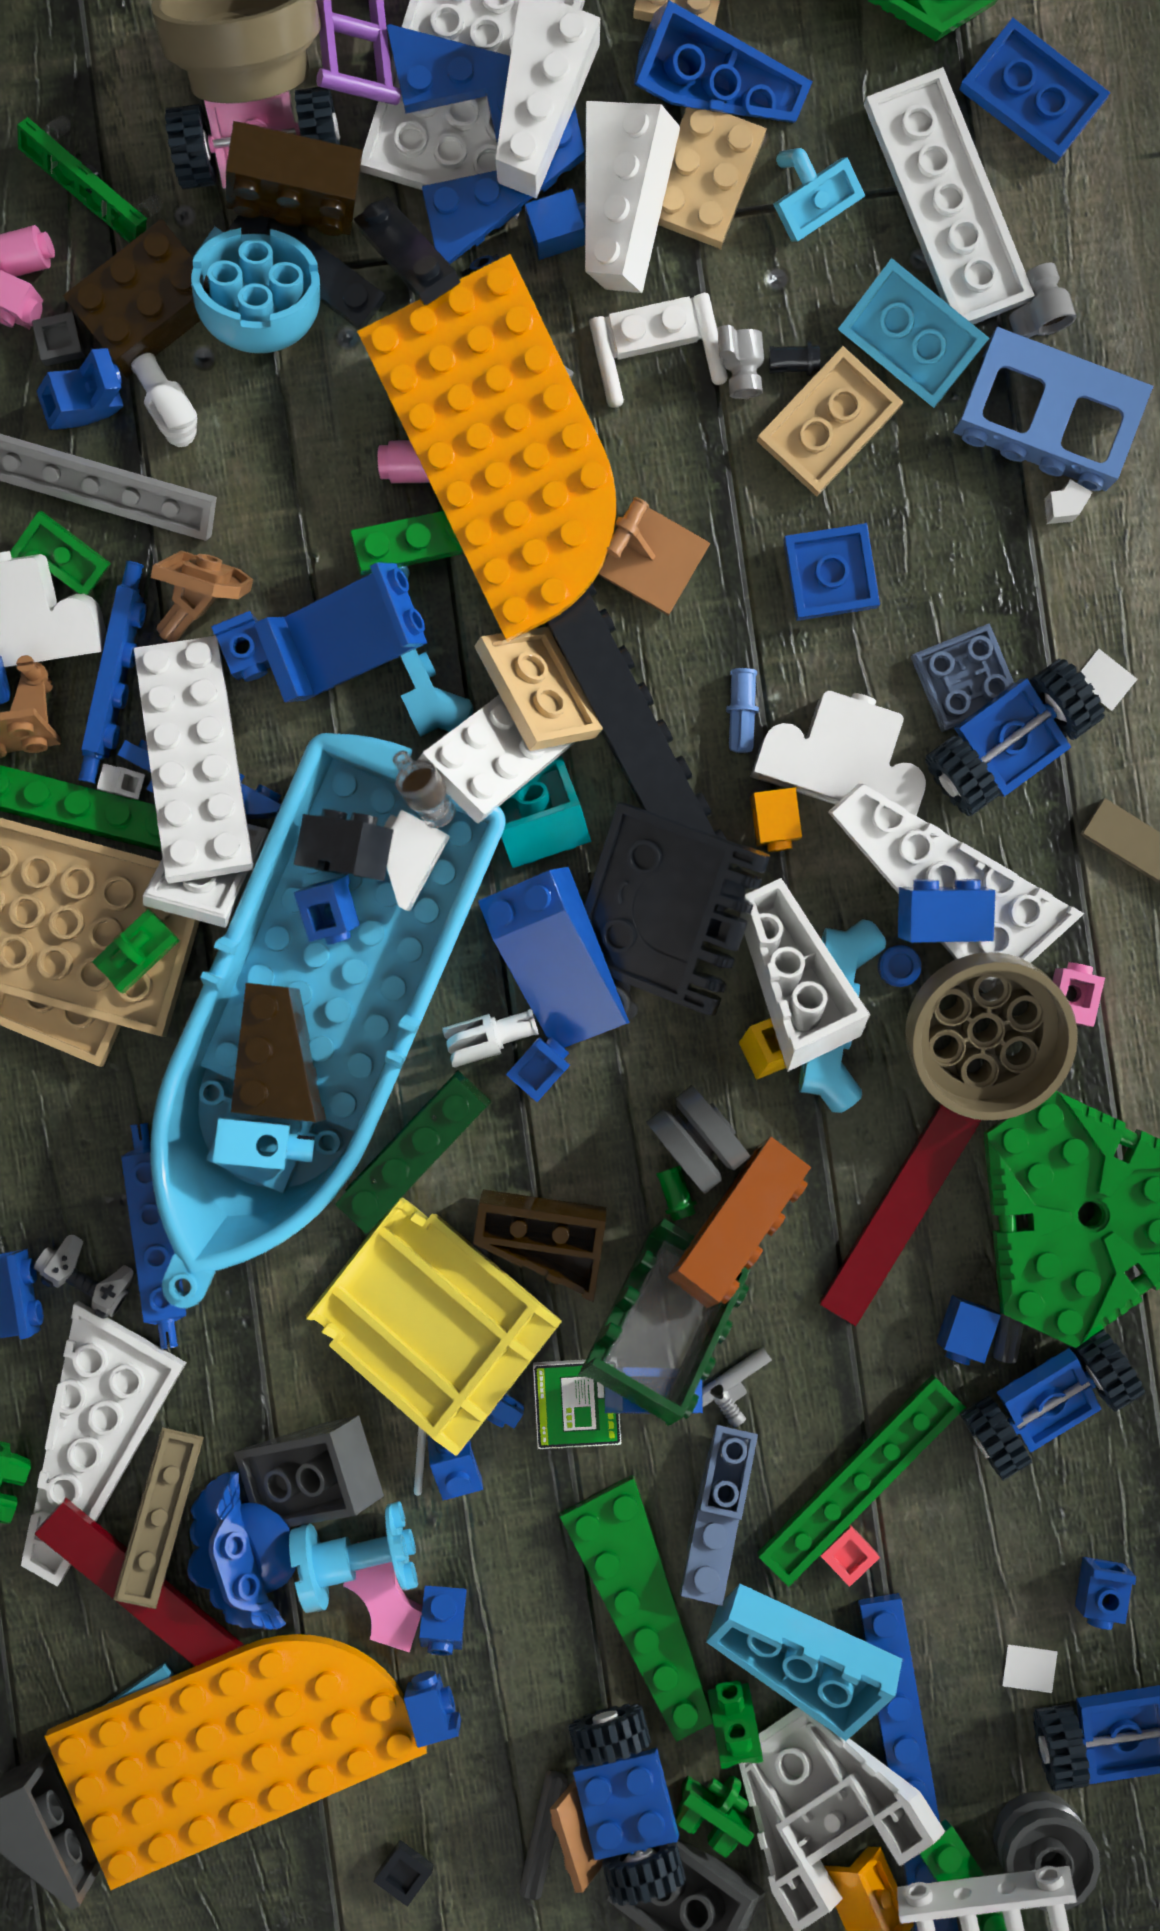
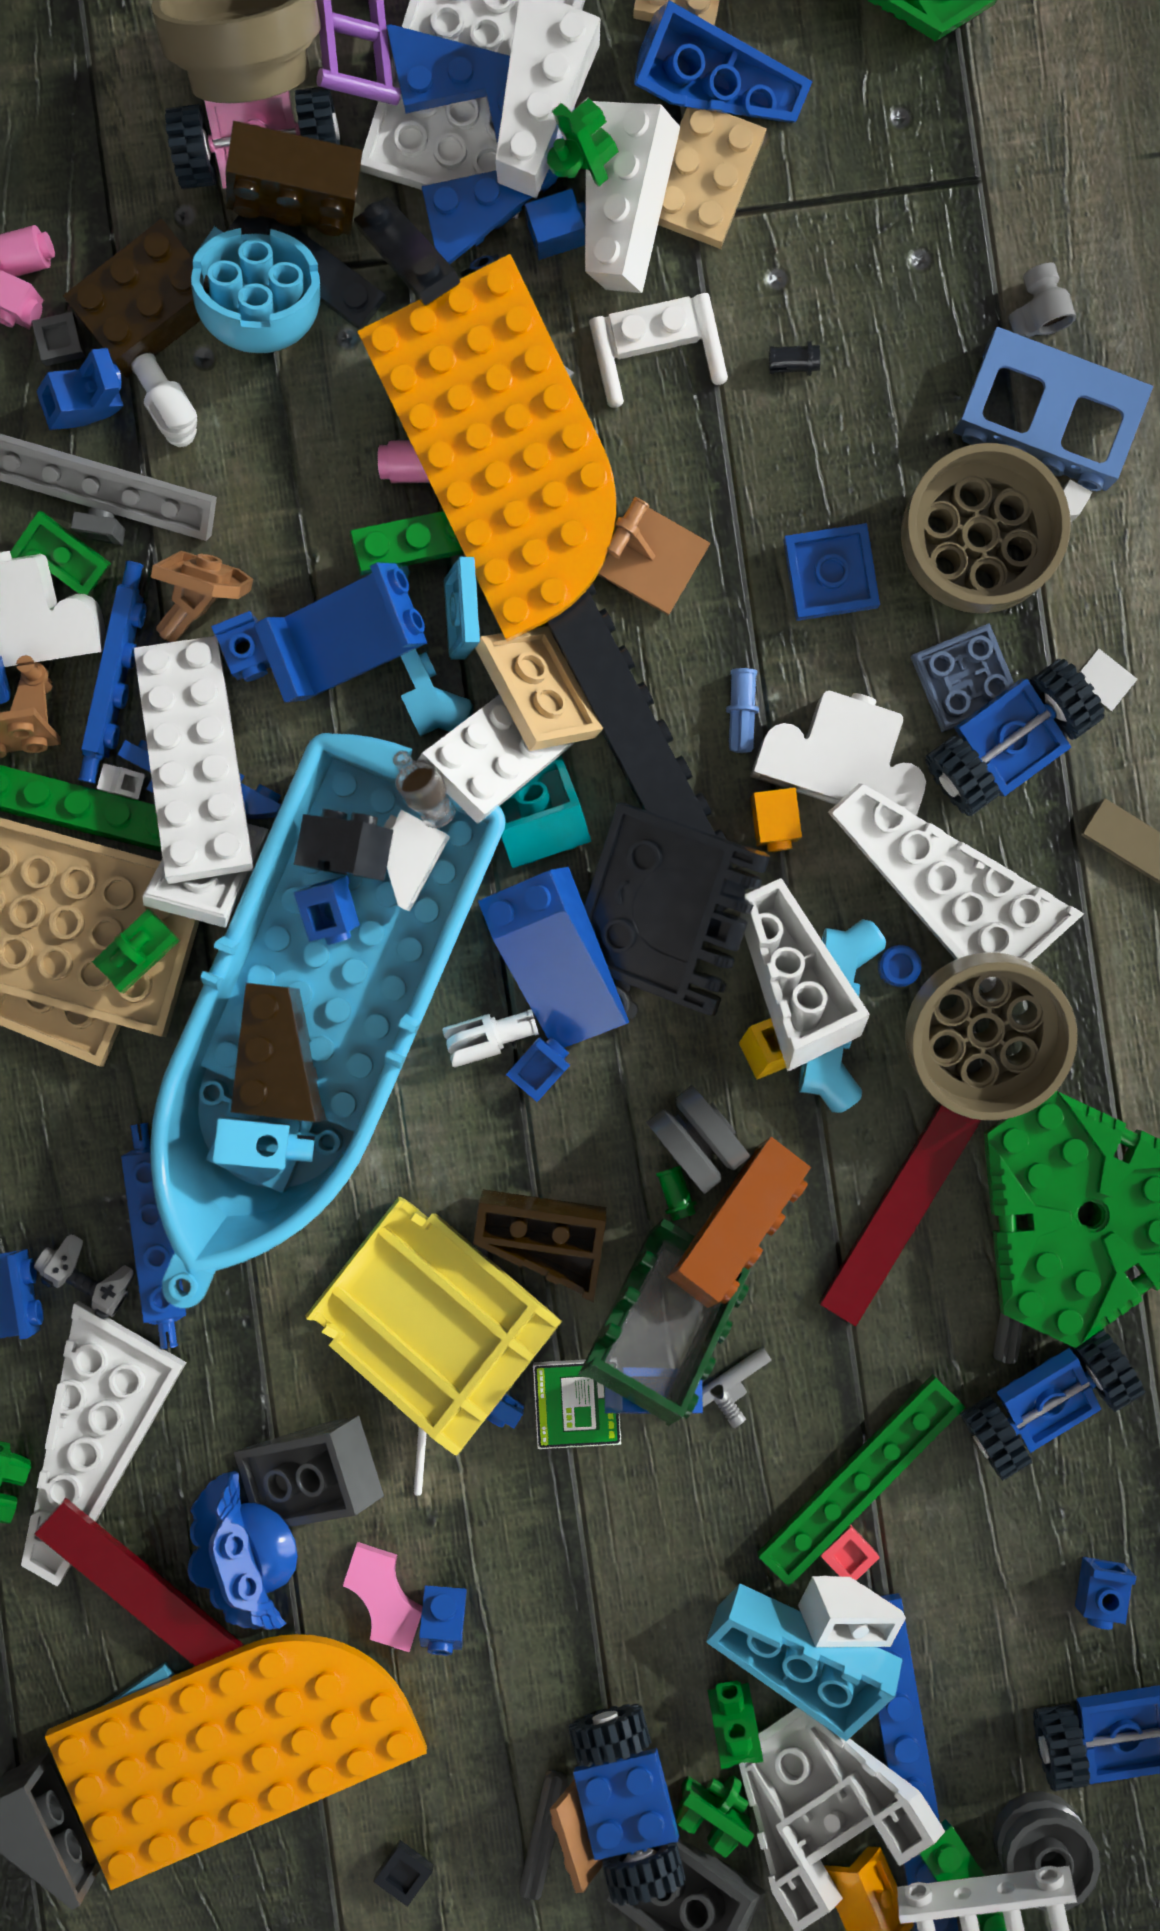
green piece [17,115,163,243] -> none
dark tan tile [113,1427,204,1609] -> none
medium azure piece [289,1501,418,1613] -> none
dark green window [335,1070,492,1234] -> none
blue brick [404,1671,461,1748] -> none
blue bracket [427,1436,483,1501] -> none
green wing [560,1474,713,1742] -> none
sand blue slope [679,1425,758,1606] -> none
light grey piece [717,325,764,399] -> none
tan plate [757,346,903,497] -> none
medium azure plate [773,148,865,242] -> none
medium azure plate [838,258,990,408] -> none
white plate [864,67,1035,324] -> none
blue brick [898,879,995,942] -> none
blue brick [936,1295,1001,1365] -> none
blue plate [959,17,1110,164] -> none
white sticker [1002,1645,1057,1693] -> none
bright pink brick [1053,962,1105,1027] -> none
none -> dark grey plate [71,508,126,545]
none -> medium azure tile [444,557,480,660]
none -> green hips [547,98,619,187]
none -> white slope [798,1576,906,1647]
none -> dark tan wheel [901,443,1071,613]

